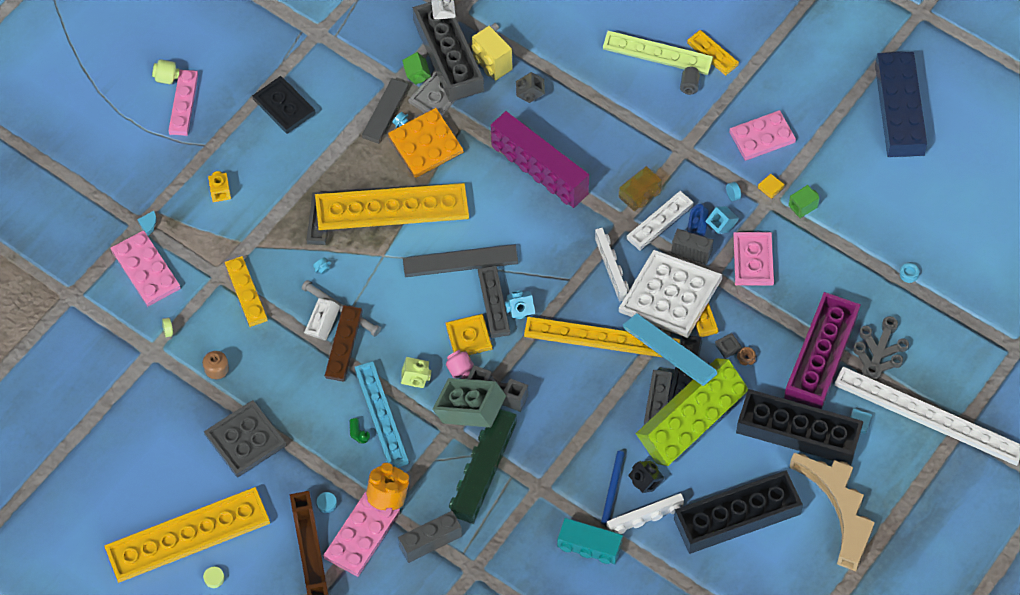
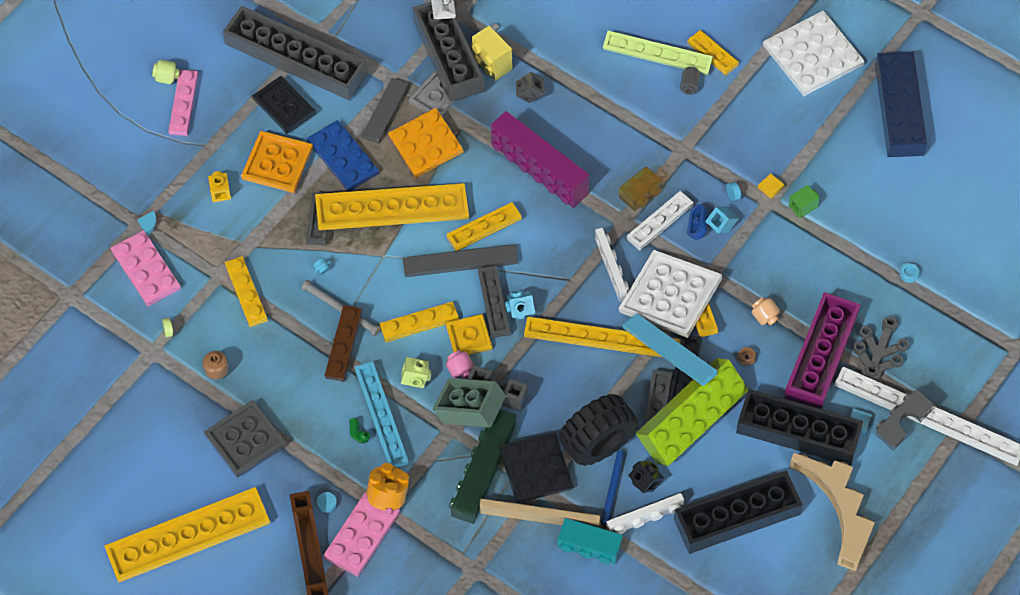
yellowish green tile [203,567,224,588] -> none
white slope [304,298,340,340] -> none
medium azure plate [392,112,409,128] -> none
dark grey brick [398,511,462,563] -> none
bright green brick [402,52,431,85] -> none
dark grey brick [671,228,714,265] -> none
dark grey tile [715,333,742,359] -> none
bright pink plate [729,110,796,161] -> none
bright pink plate [733,232,774,286] -> none
none -> dark grey brick [223,6,368,100]
none -> light orange plate [241,131,313,193]
none -> blue plate [307,120,379,192]
none -> yellow plate [379,301,459,343]
none -> yellow plate [446,202,522,252]
none -> tan tile [480,499,600,528]
none -> black plate [499,433,574,503]
none -> black tyre [560,394,638,466]
none -> light nougat head [751,297,780,326]
none -> white plate [763,11,864,97]
none -> dark grey arch [876,389,934,451]

